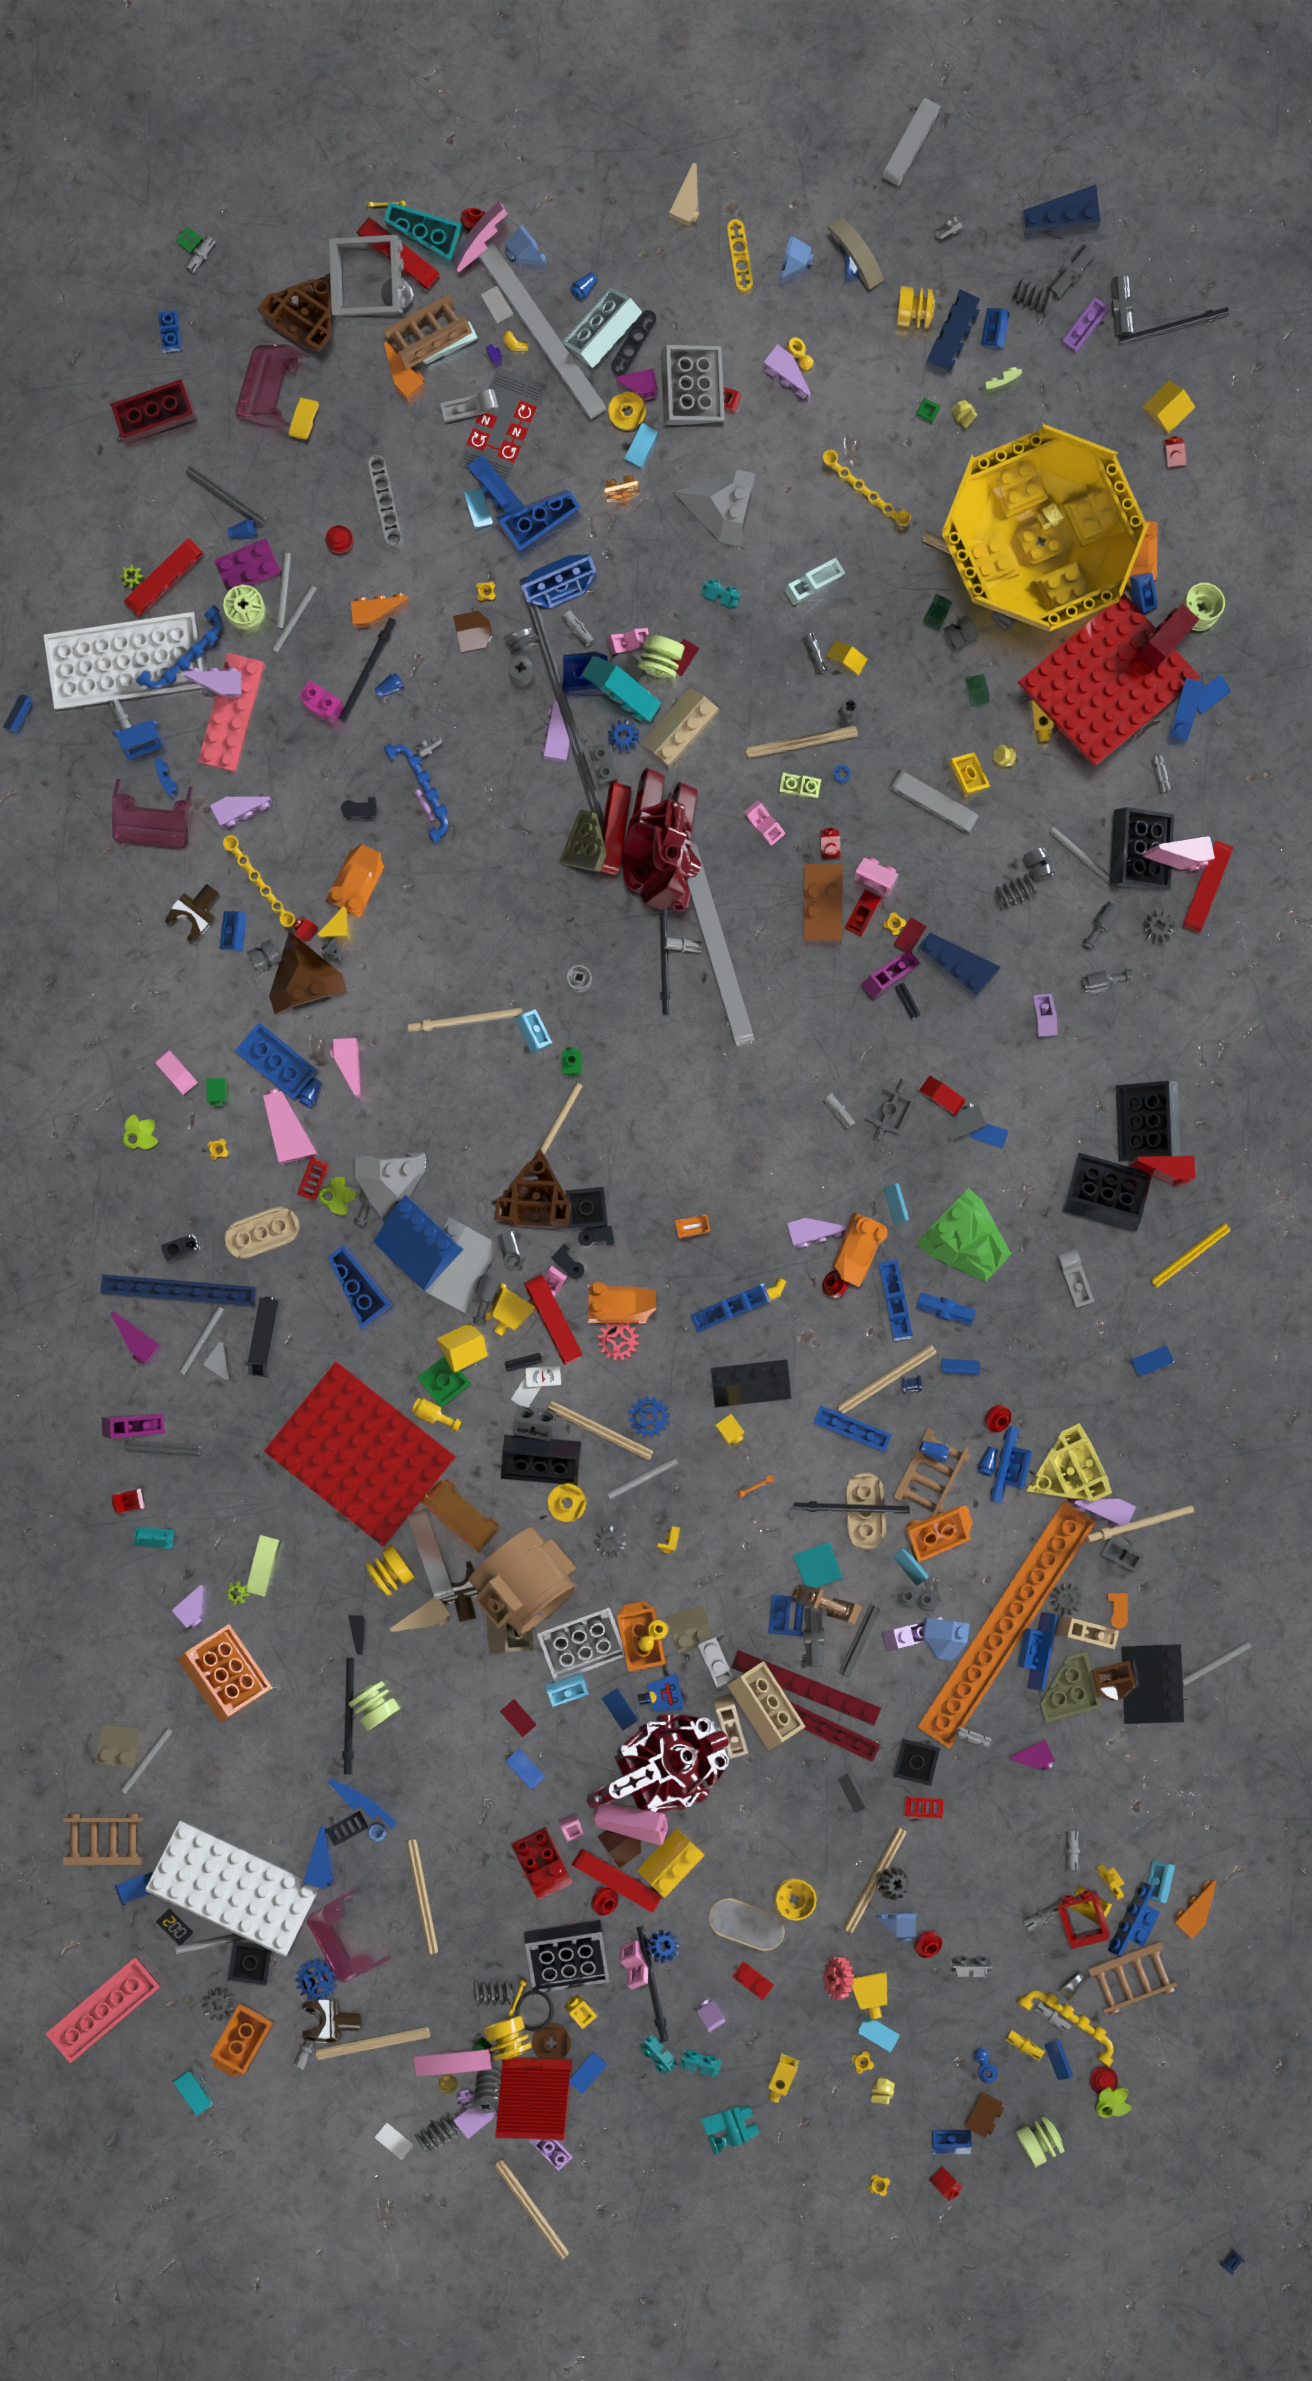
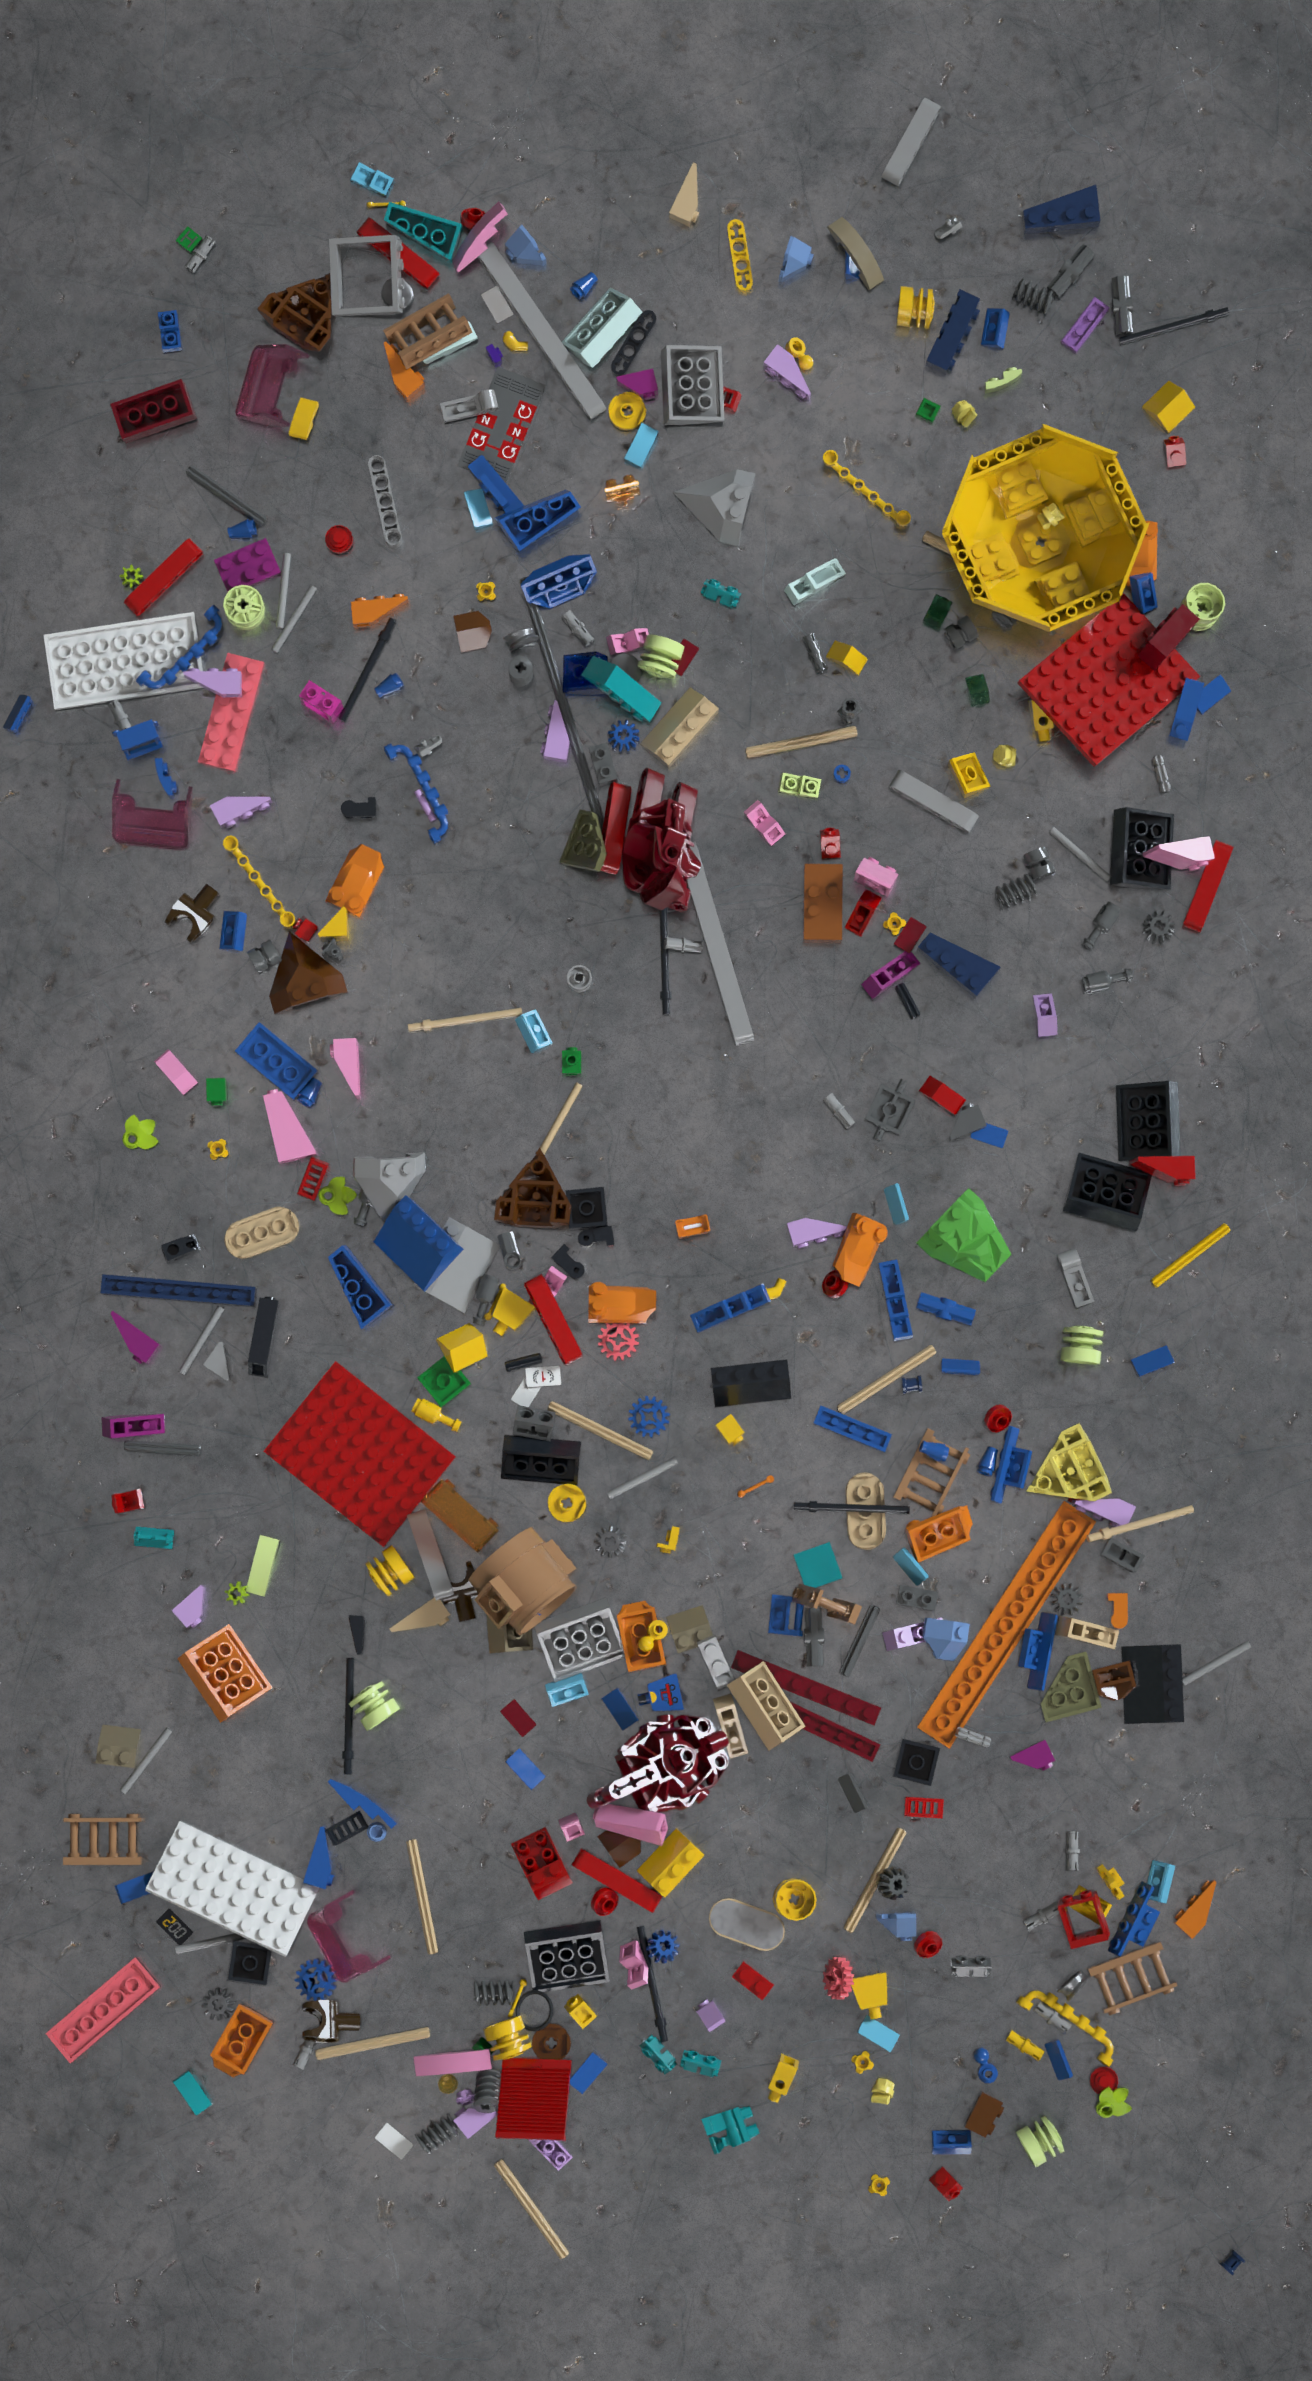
none -> medium azure slope [350,162,394,196]
none -> yellowish green wheel [1060,1326,1103,1365]

